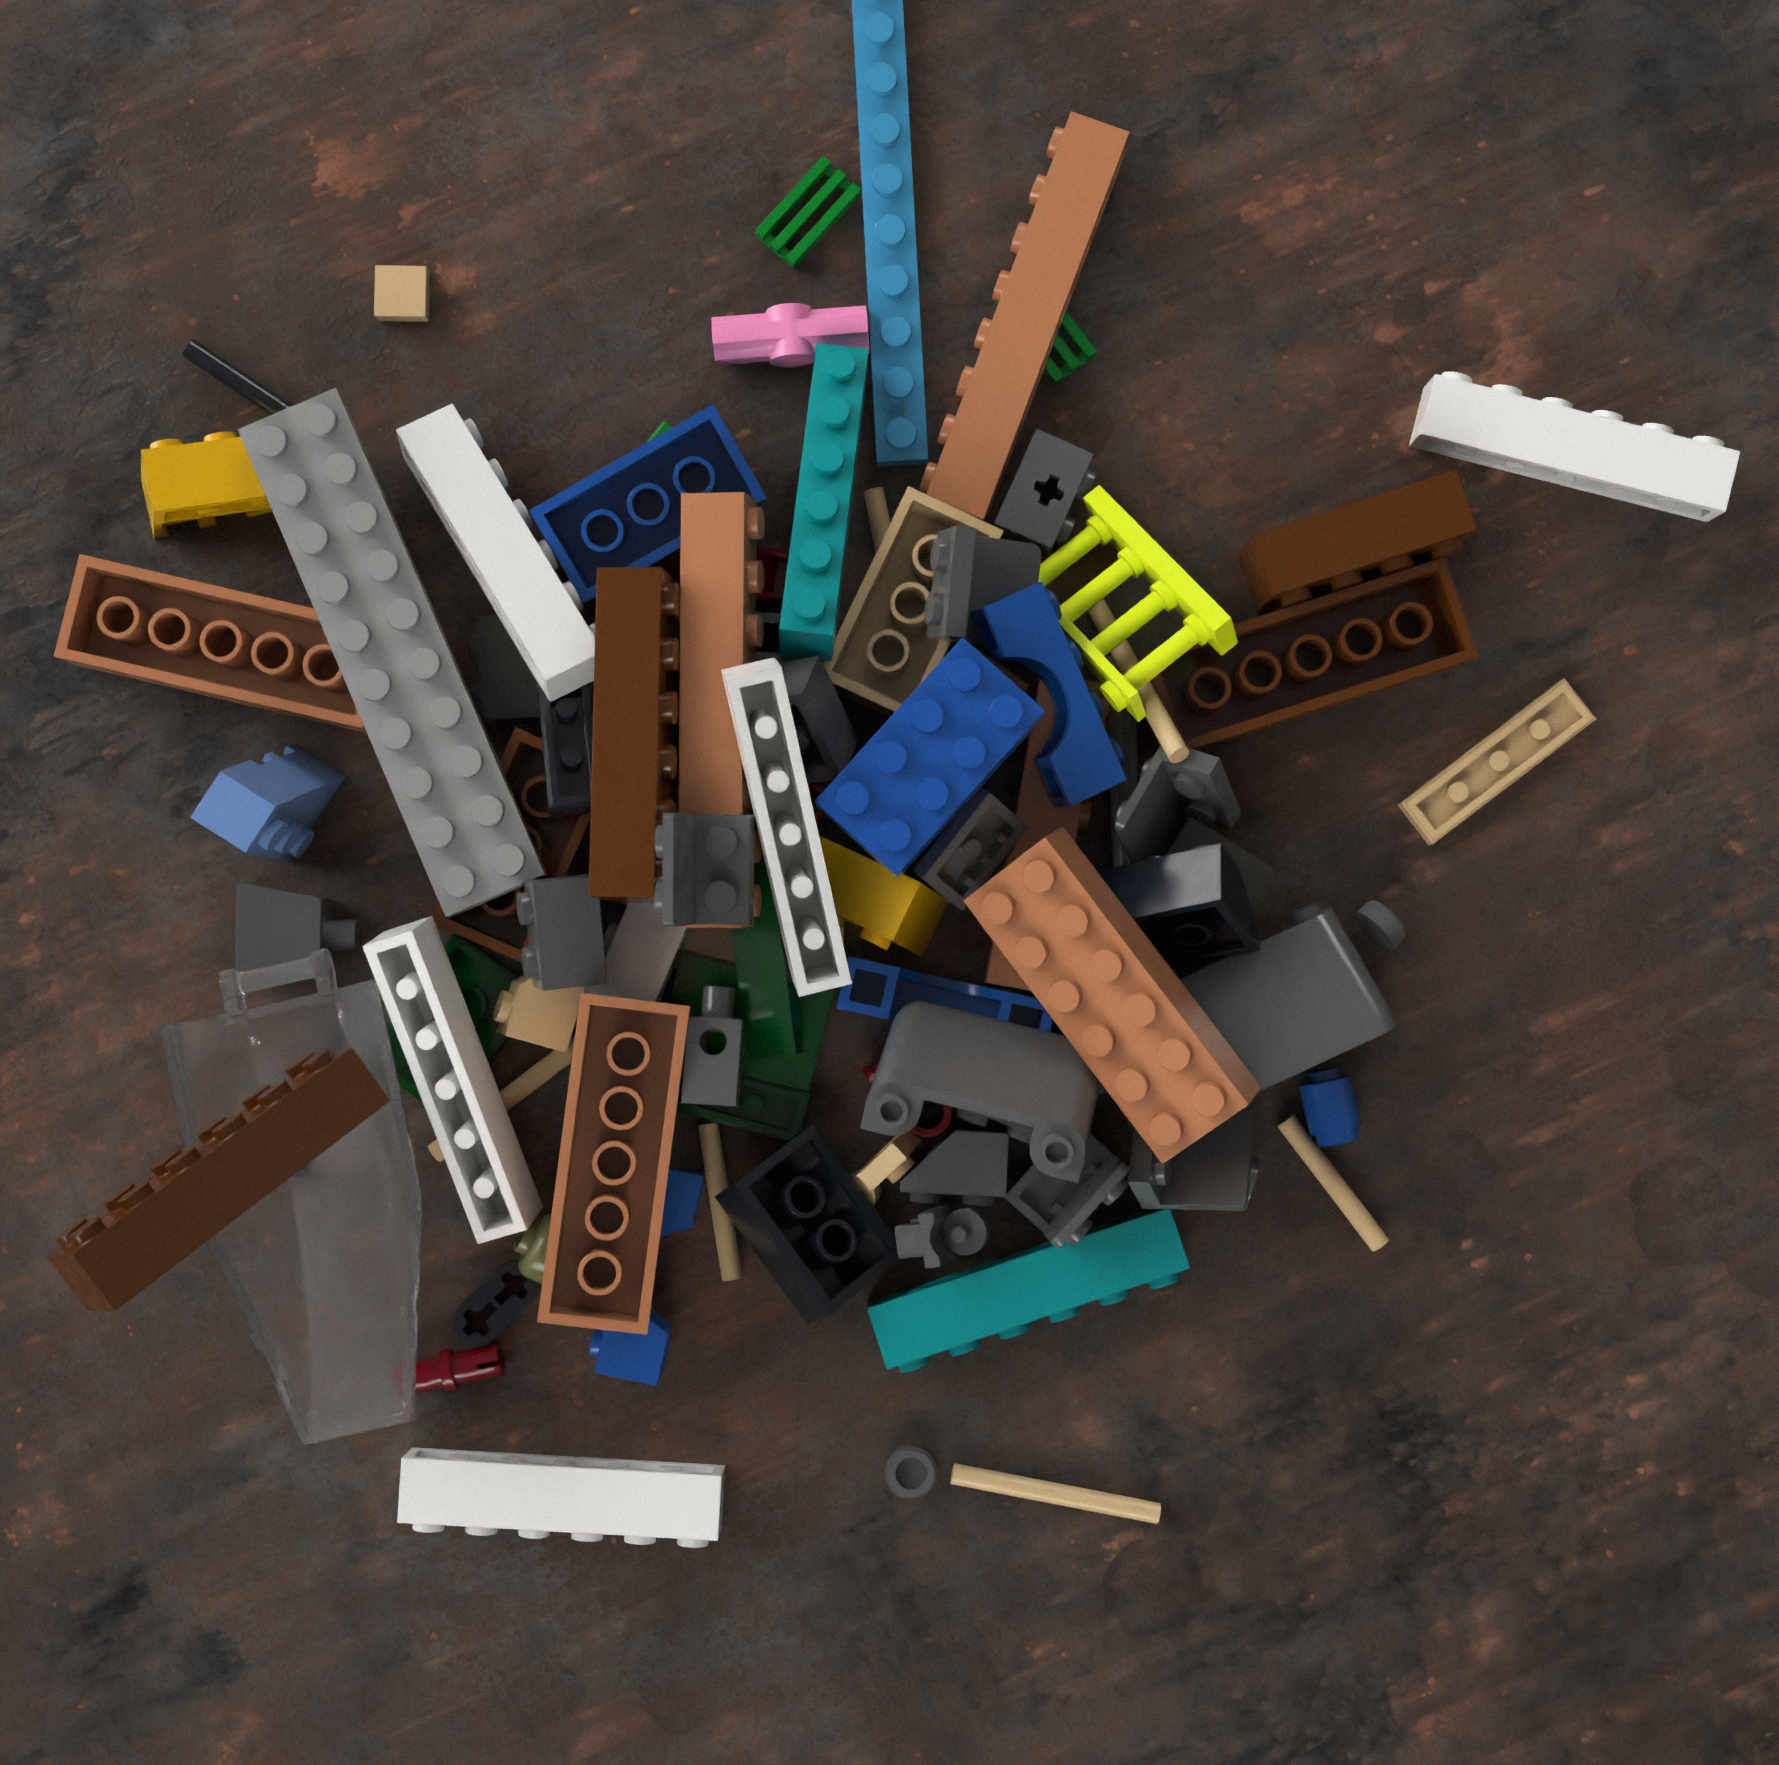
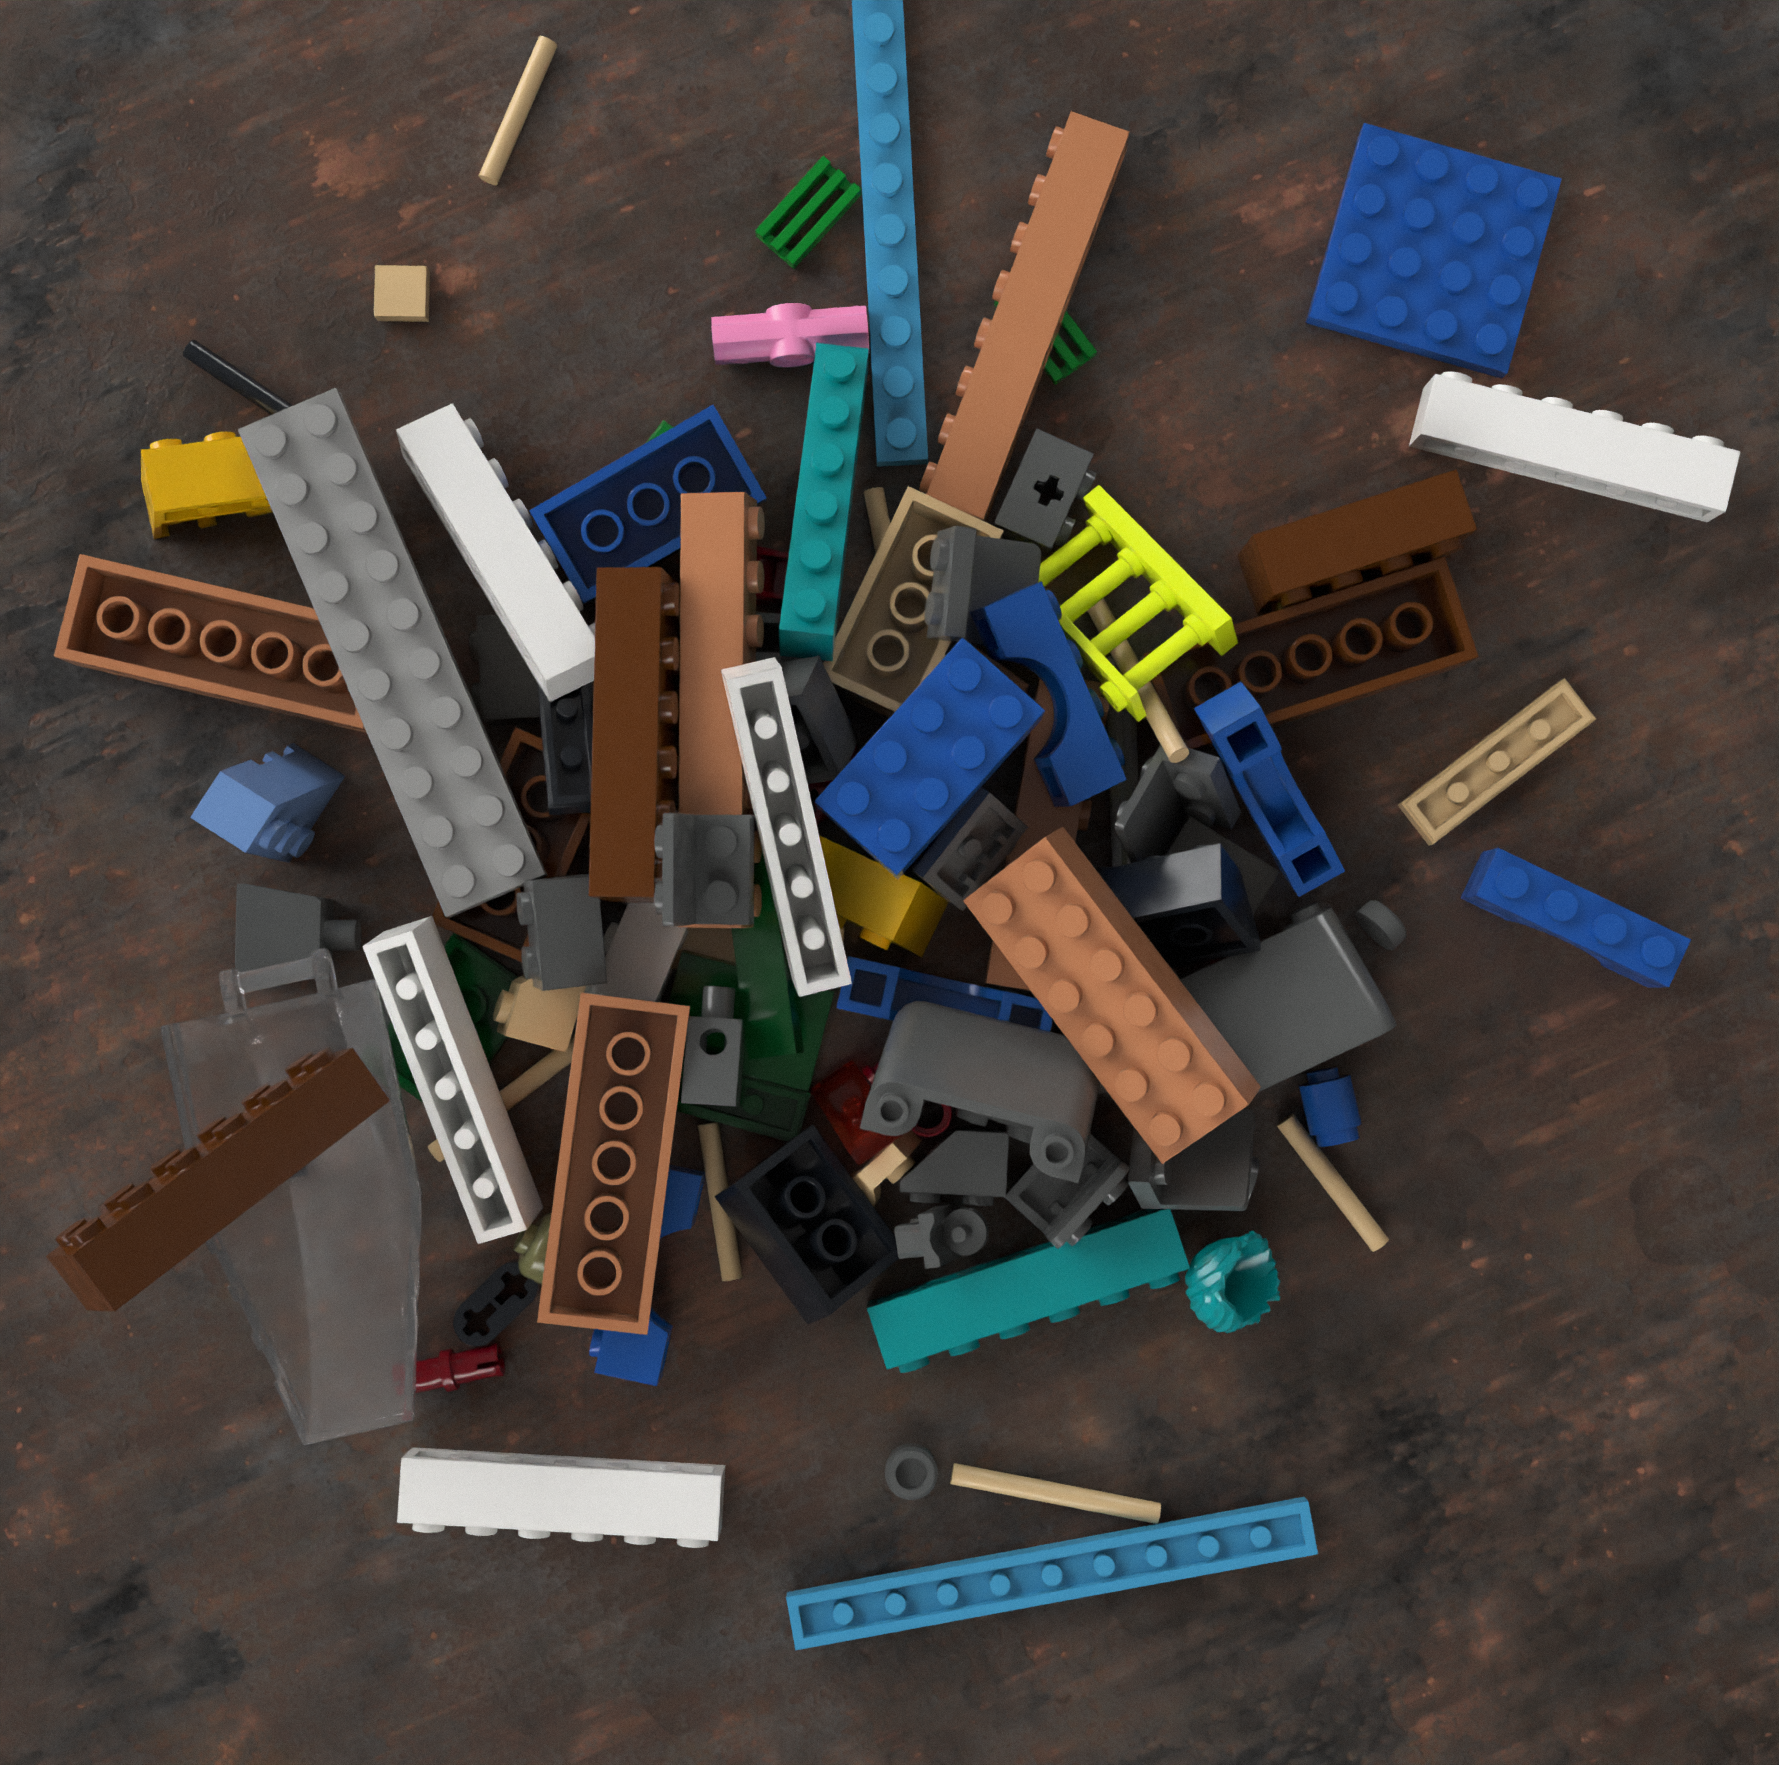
none -> tan bar [478,36,558,185]
none -> dark azure plate [786,1497,1318,1651]
none -> clear red slope [810,1060,902,1165]
none -> teal hair [1185,1231,1281,1334]
none -> blue arch [1194,682,1345,897]
none -> blue plate [1306,123,1562,379]
none -> blue arch [1461,848,1691,988]

